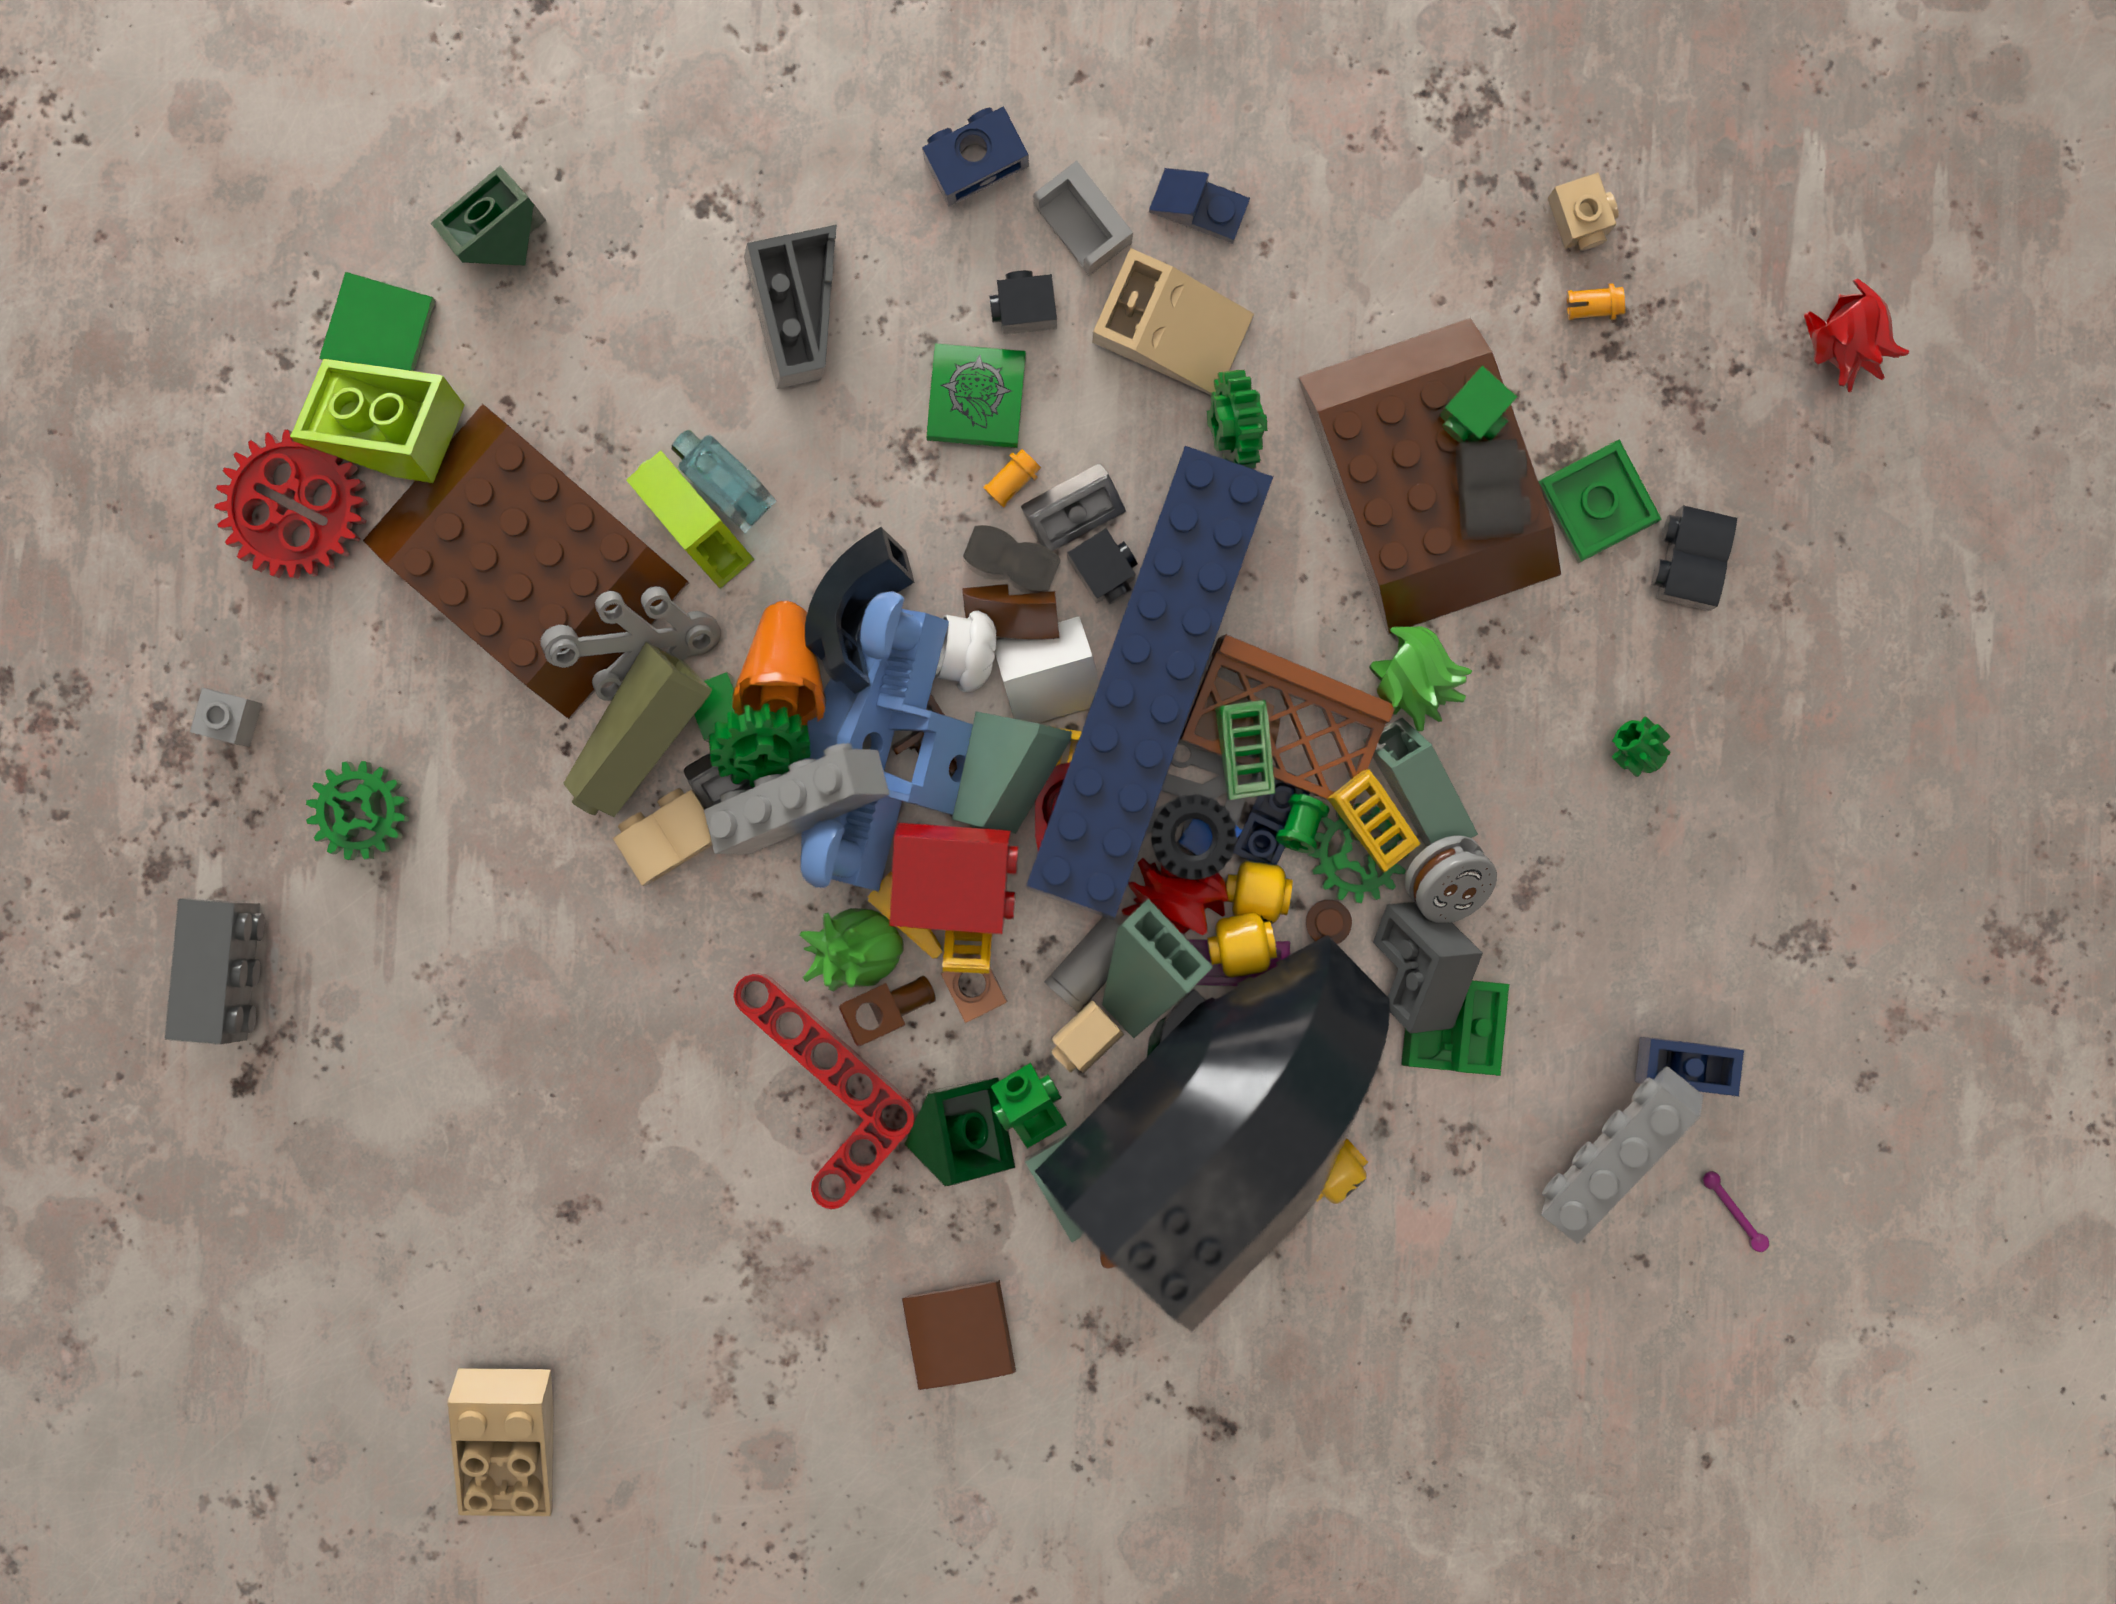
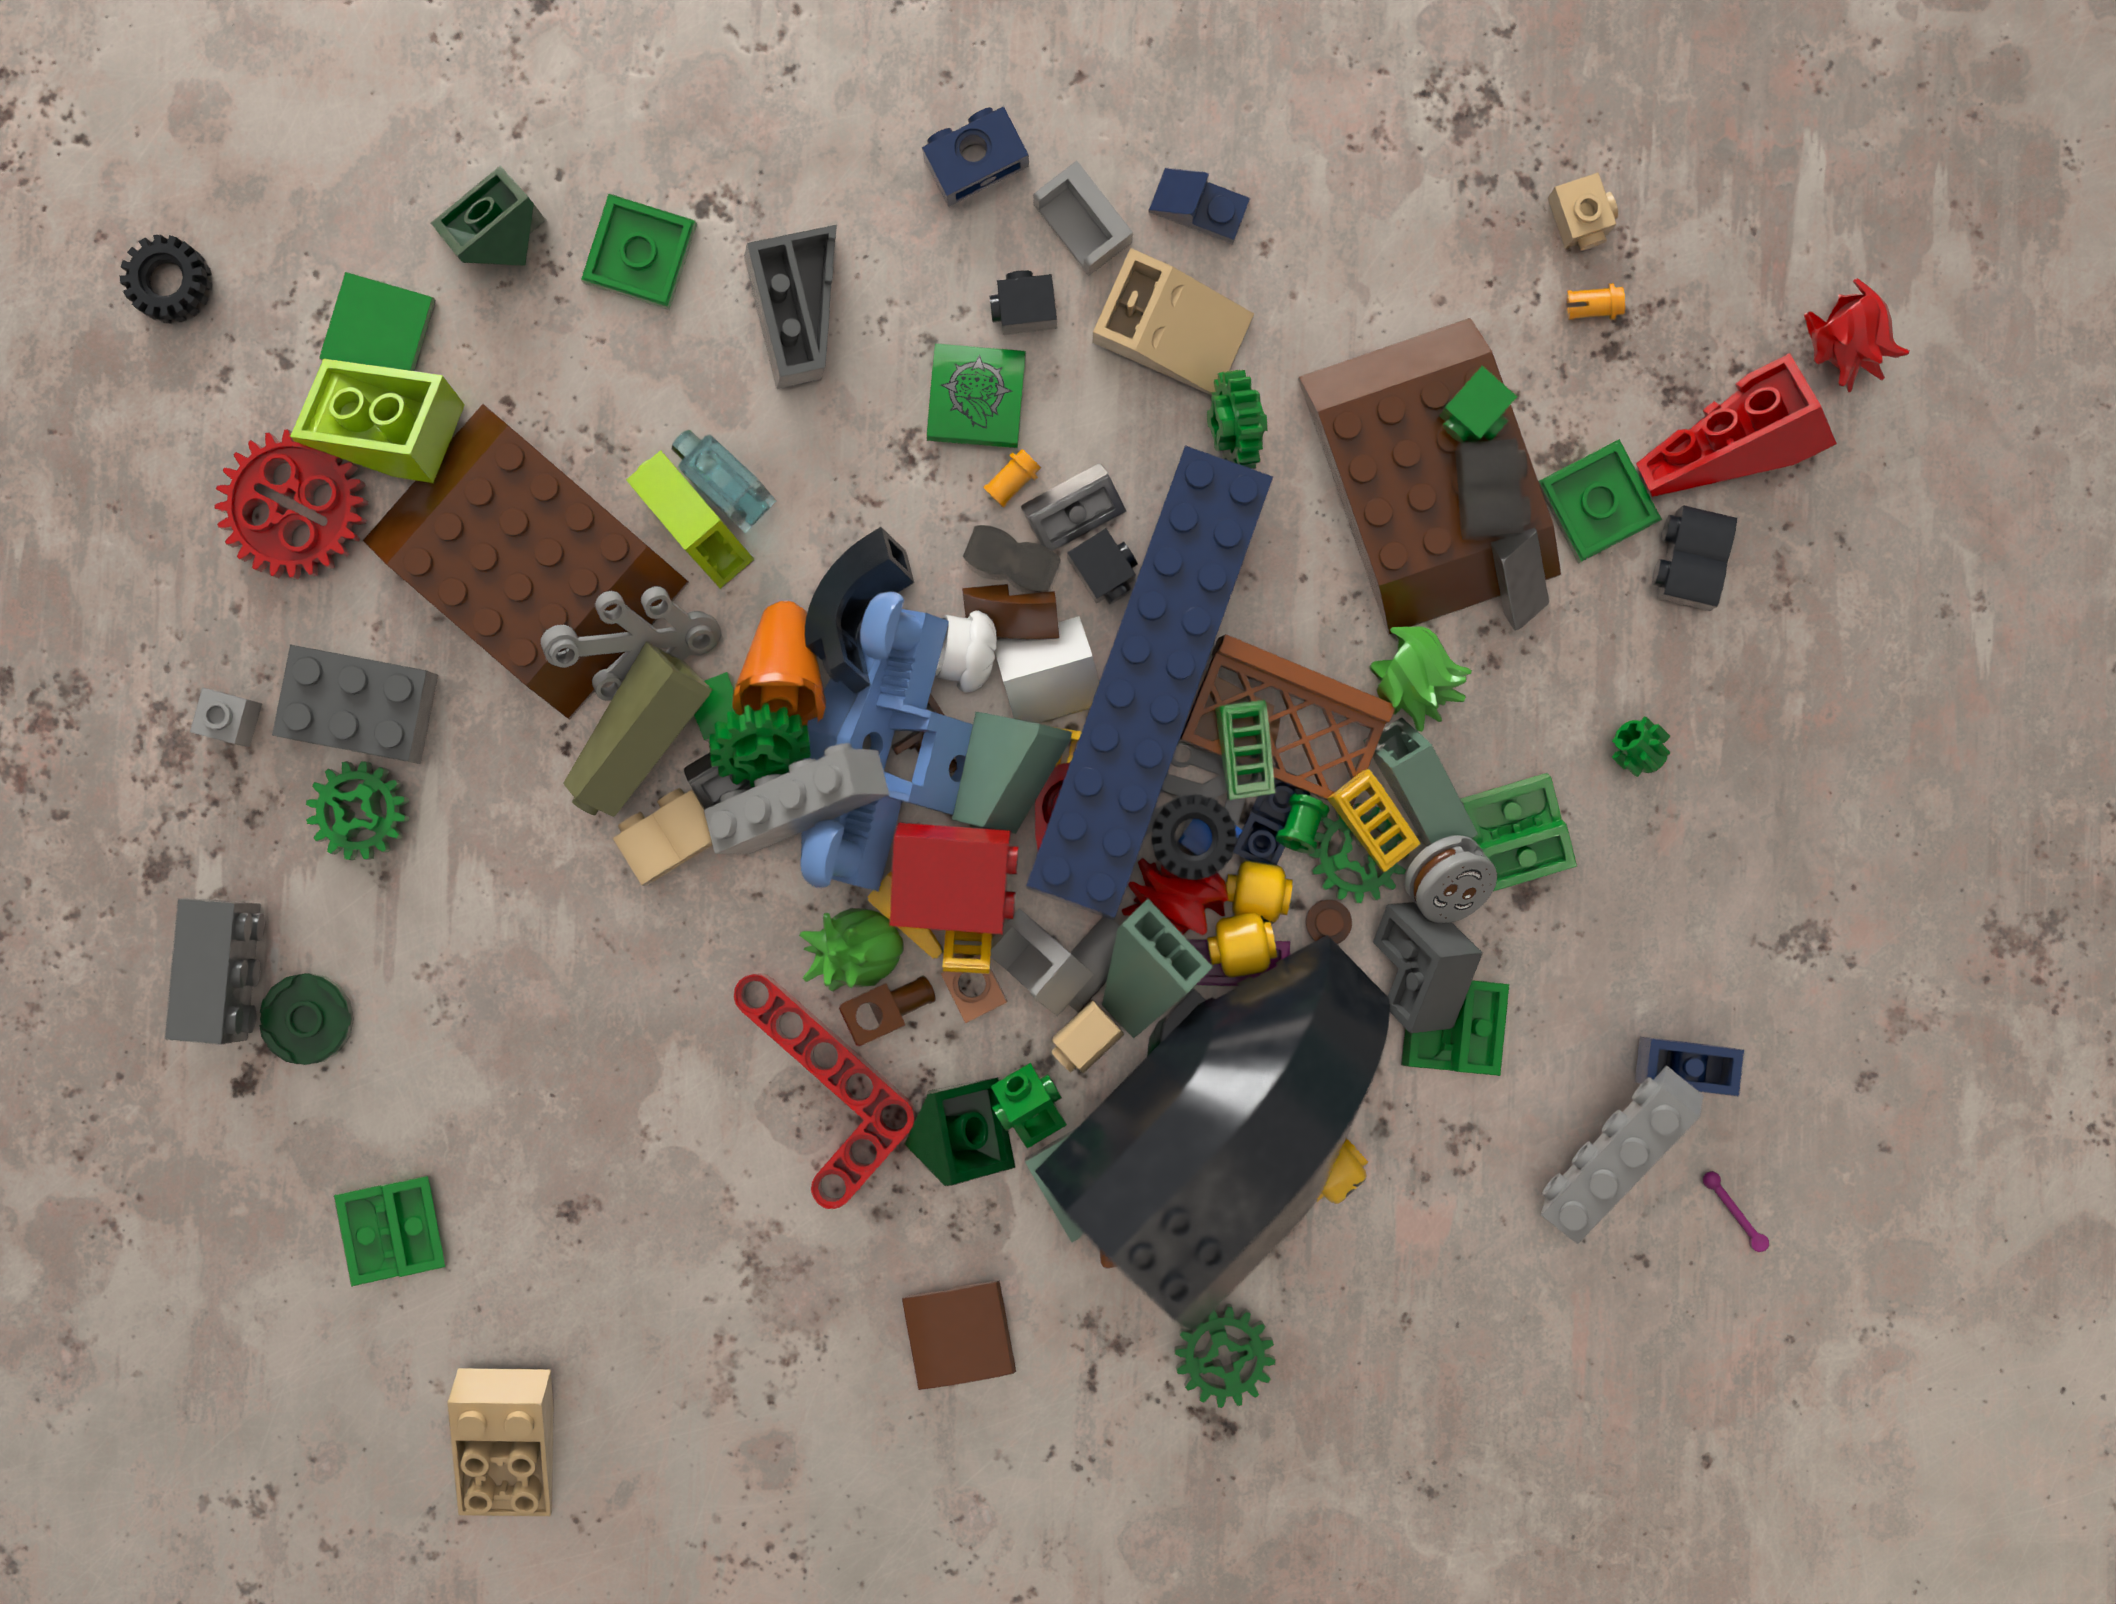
none -> black tyre [120,234,213,324]
none -> dark green tile [259,973,354,1065]
none -> dark grey brick [272,645,438,764]
none -> green slope [333,1176,446,1287]
none -> green tile [581,194,697,310]
none -> light grey panel [991,908,1095,1017]
none -> green gear [1174,1304,1276,1408]
none -> green slope [1460,773,1577,892]
none -> flat silver slope [1491,528,1549,631]
none -> red wedge [1636,353,1837,497]

